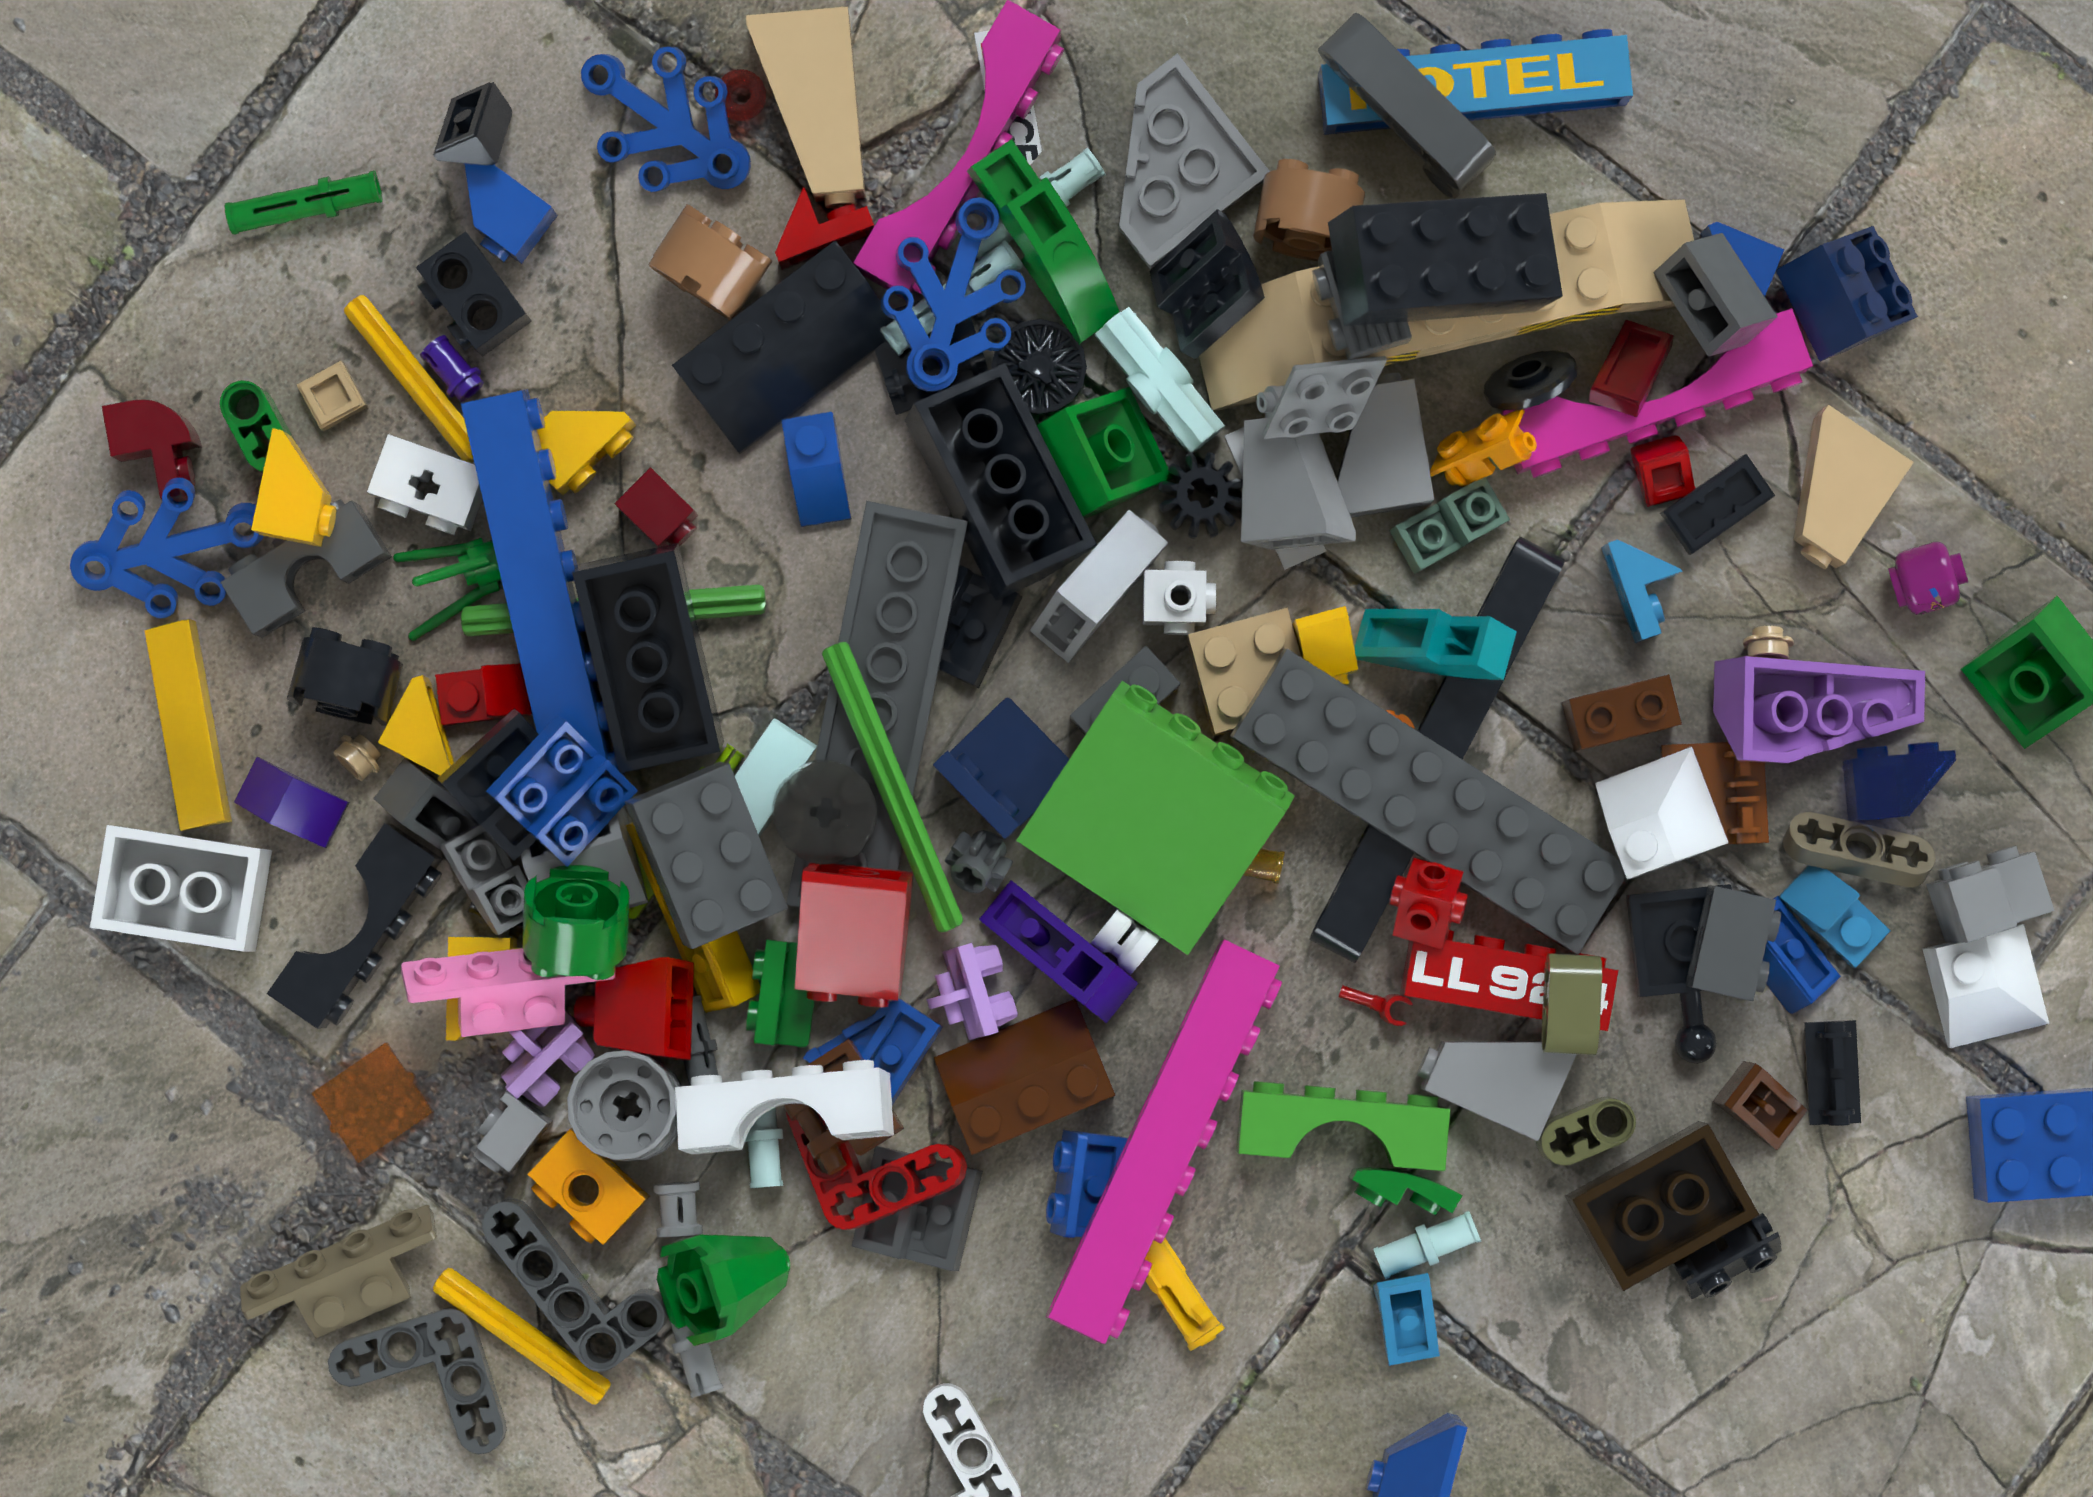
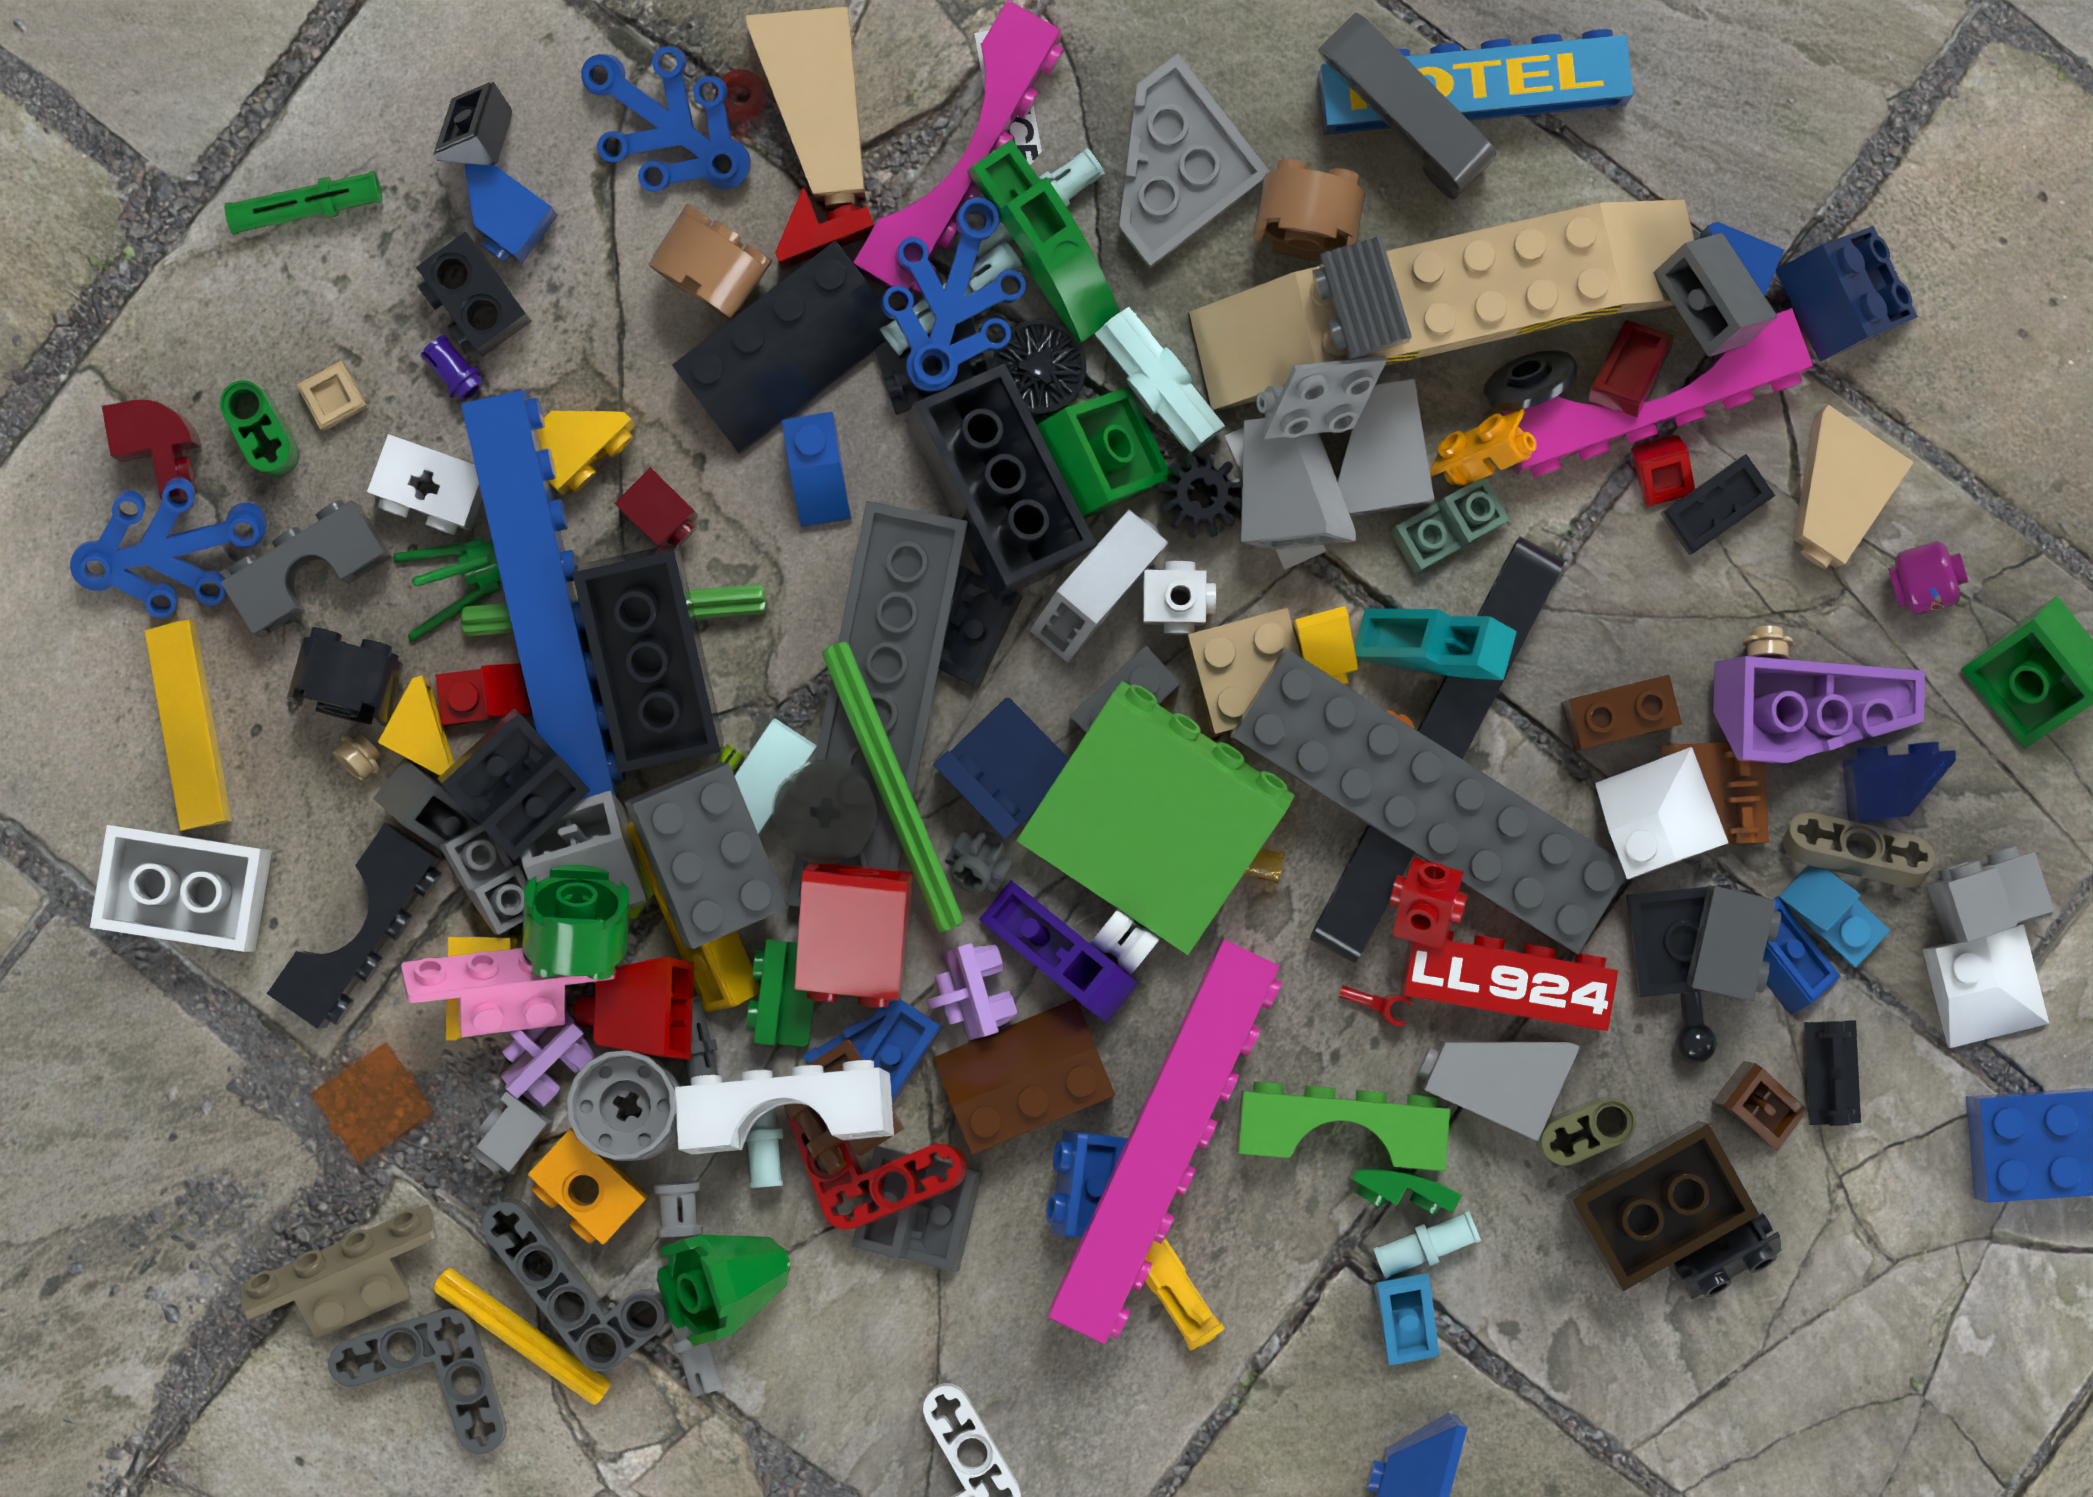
dark purple slope [234,757,350,848] -> none
yellow slope [251,428,336,547] -> none
yellow axle [344,295,474,463] -> none
blue slope [486,714,638,867] -> none
black slope [1149,209,1265,359] -> none
black brick [1328,193,1563,326] -> none
olive beam [1541,953,1602,1055] -> none
dark azure slope [1601,539,1682,643] -> none

